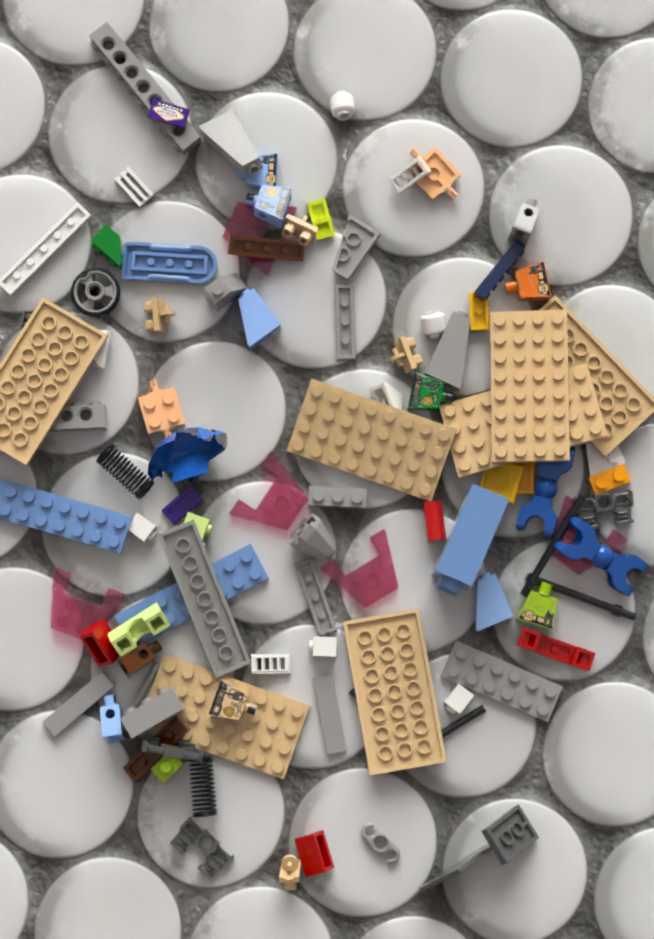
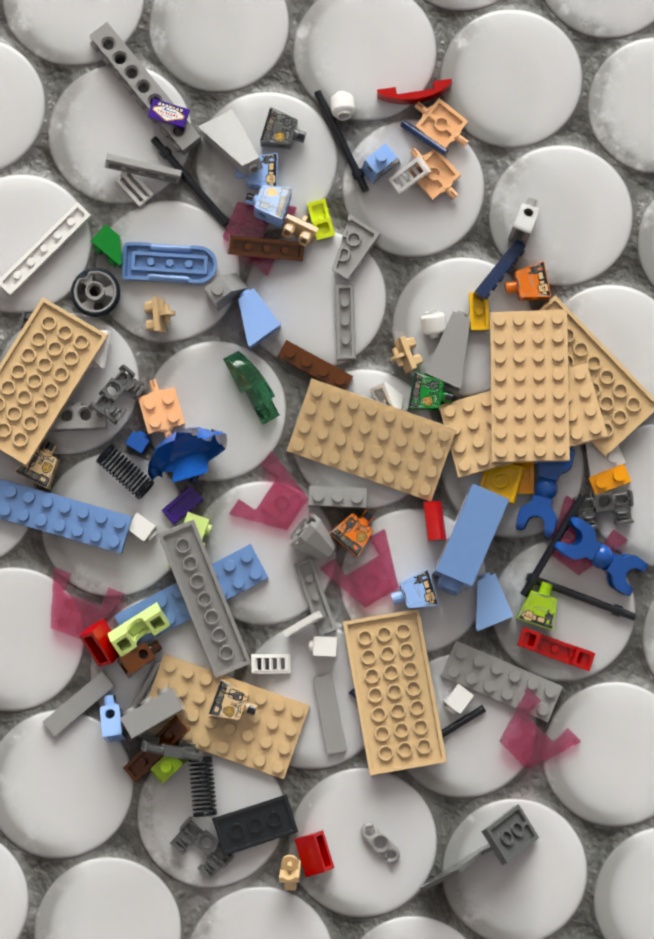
none -> torso [15,441,59,490]
none -> dark grey piece [88,365,147,425]
none -> light grey tile [105,153,182,184]
none -> blue plate [125,430,151,455]
none -> black bar [151,136,229,226]
none -> black tile [212,794,298,856]
none -> clear green slope [223,351,280,425]
none -> torso [260,107,307,149]
none -> reddish brown plate [277,340,353,390]
none -> white tile [283,611,323,637]
none -> black bar [314,90,369,193]
none -> torso [329,510,374,558]
none -> light blue torso [361,143,400,184]
none -> red slope [377,79,452,105]
none -> light blue torso [391,569,439,609]
none -> dark blue bar [400,120,448,156]
none -> light nougat plate [414,98,469,148]
none -> clear pink wing [499,688,581,769]

